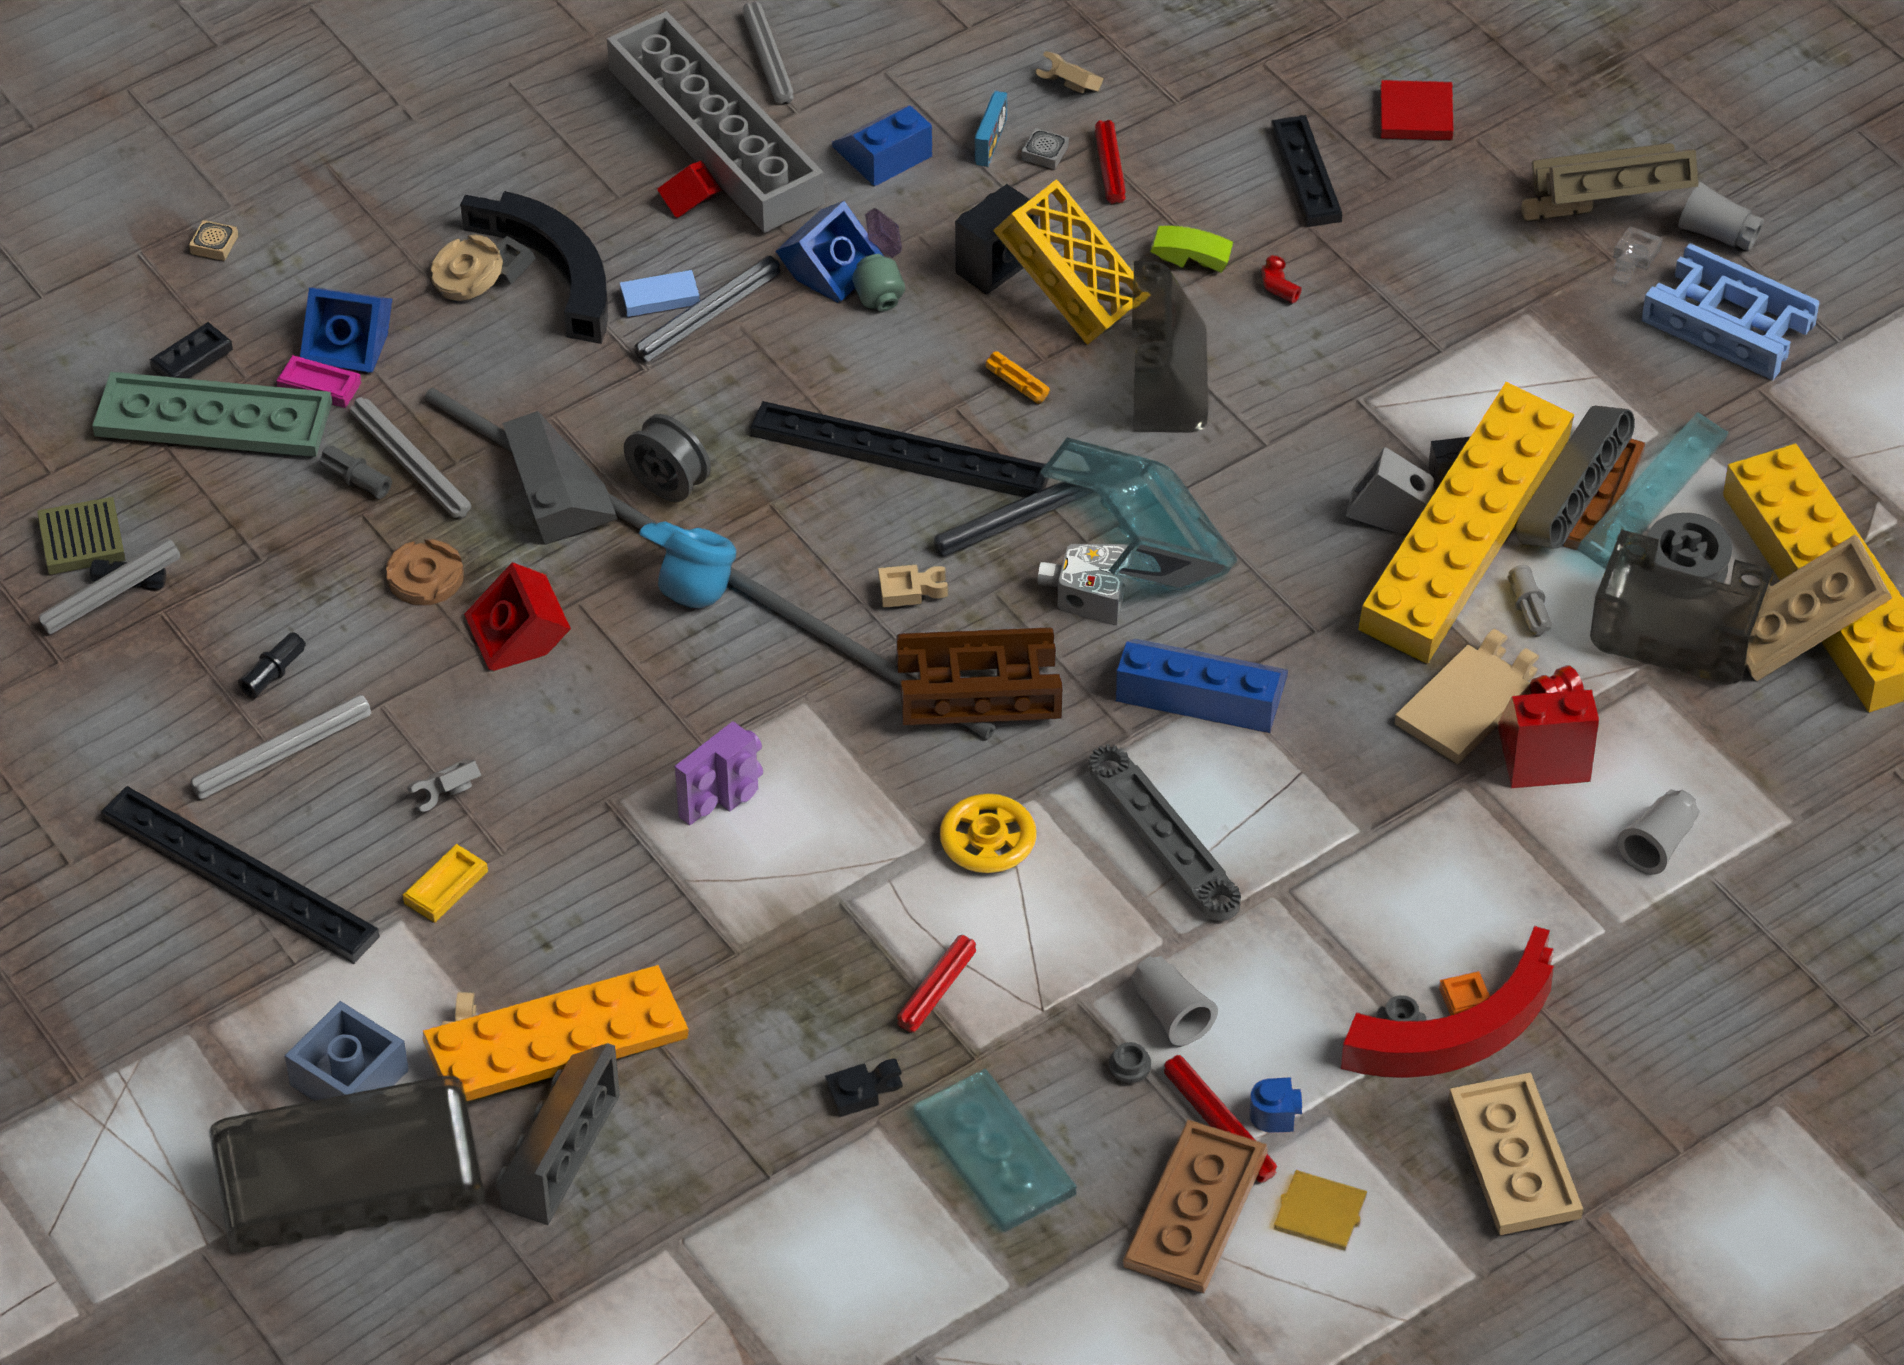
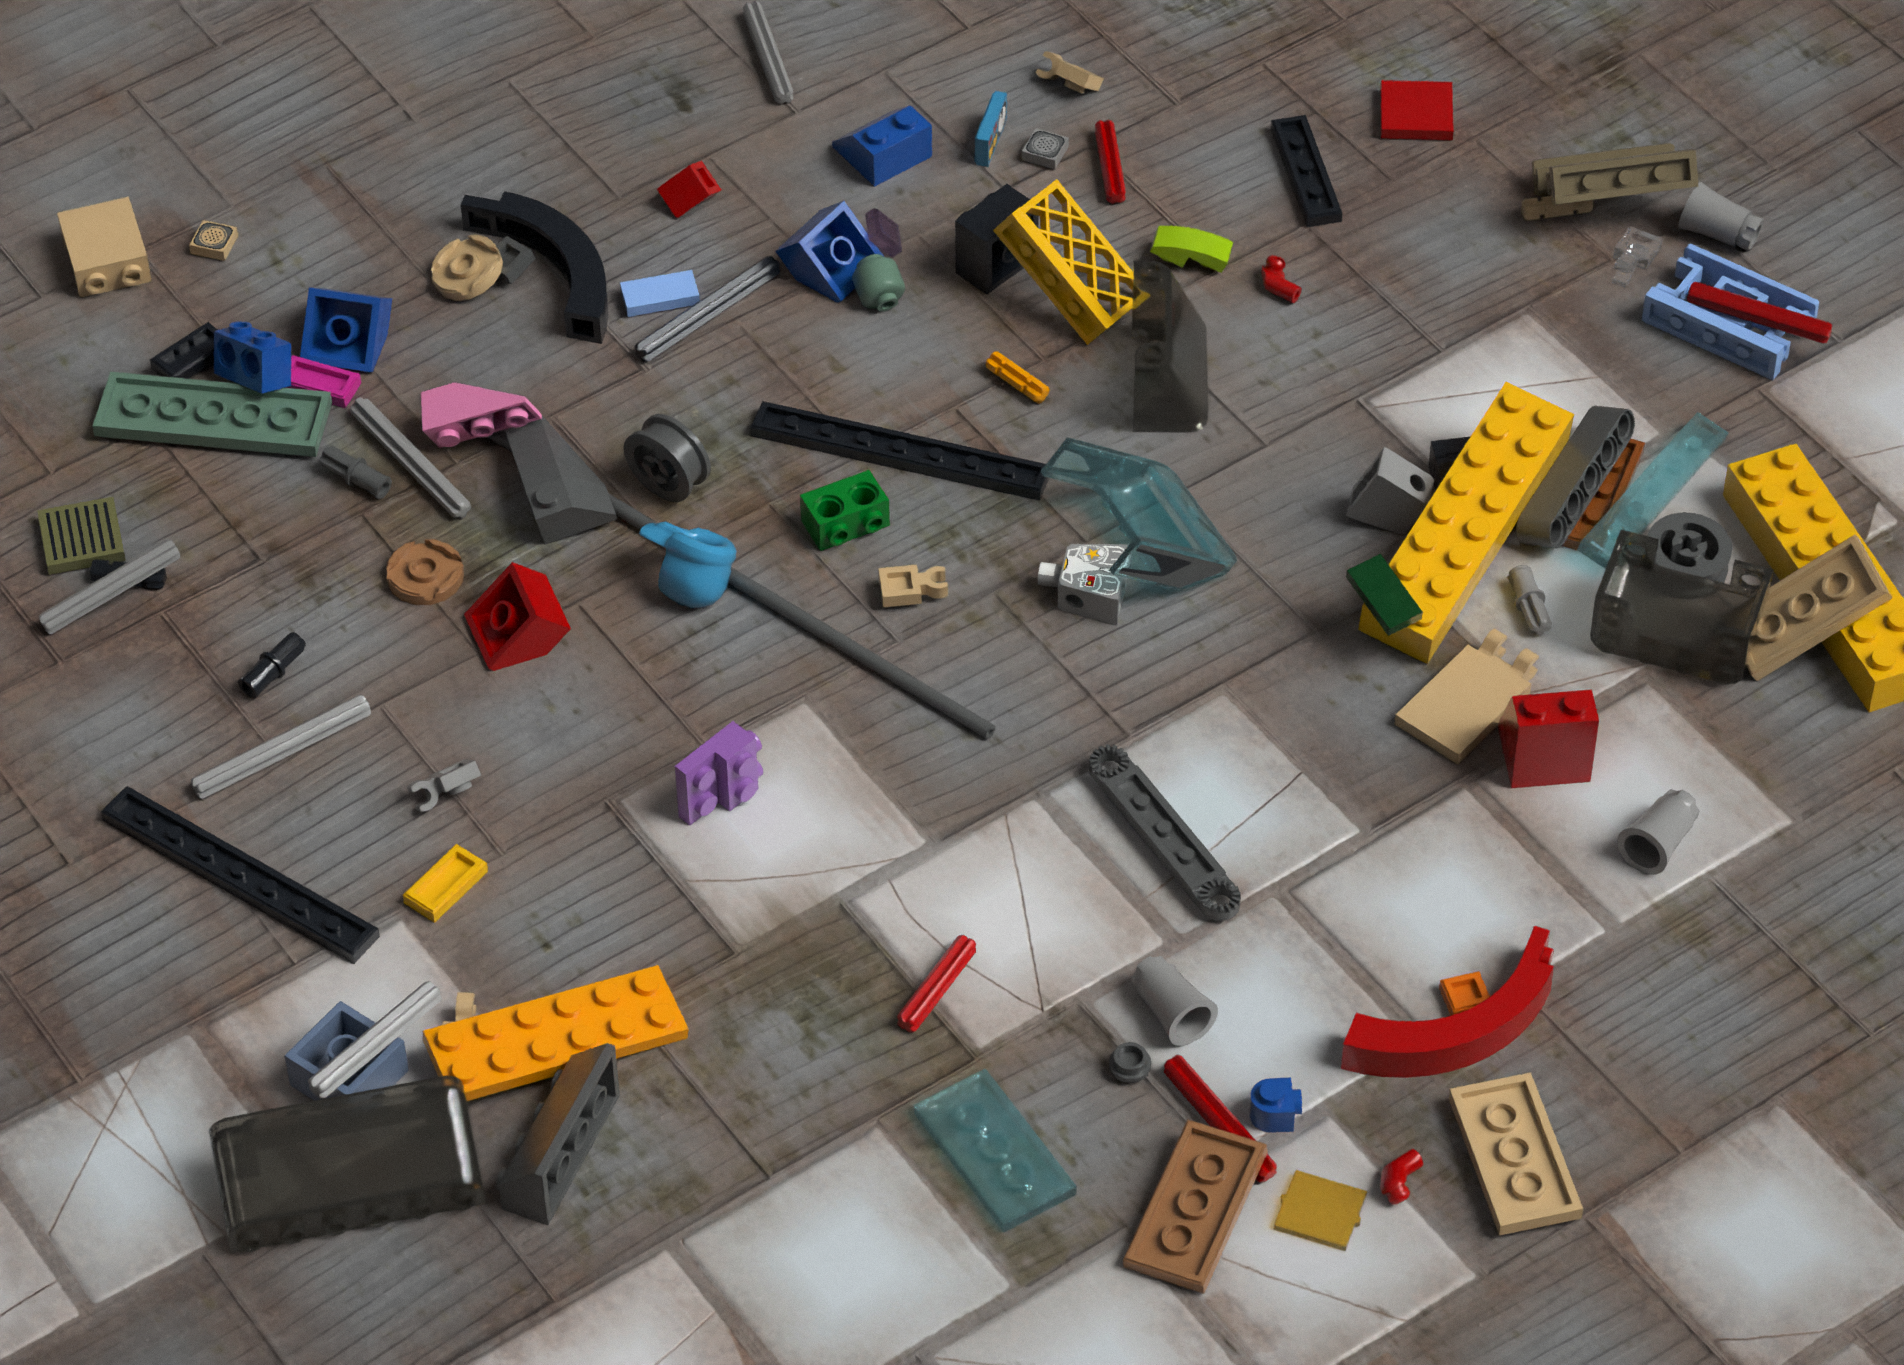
light grey brick [607,11,825,233] -> none
black plate [825,1059,903,1118] -> none
reddish brown fence [896,627,1063,725] -> none
black axle [934,476,1105,556] -> none
yellow plate [939,794,1037,873] -> none
blue slope [1116,639,1288,733] -> none
dark grey plate [1376,995,1427,1021] -> none
red wheel [1530,665,1584,694] -> none
none -> tan panel [57,197,151,297]
none -> blue brick [214,321,291,394]
none -> light grey axle [308,981,442,1099]
none -> bright pink slope [421,383,542,448]
none -> green brick [800,470,890,551]
none -> dark green tile [1346,554,1423,636]
none -> red arm [1380,1148,1424,1205]
none -> red axle [1687,282,1832,344]

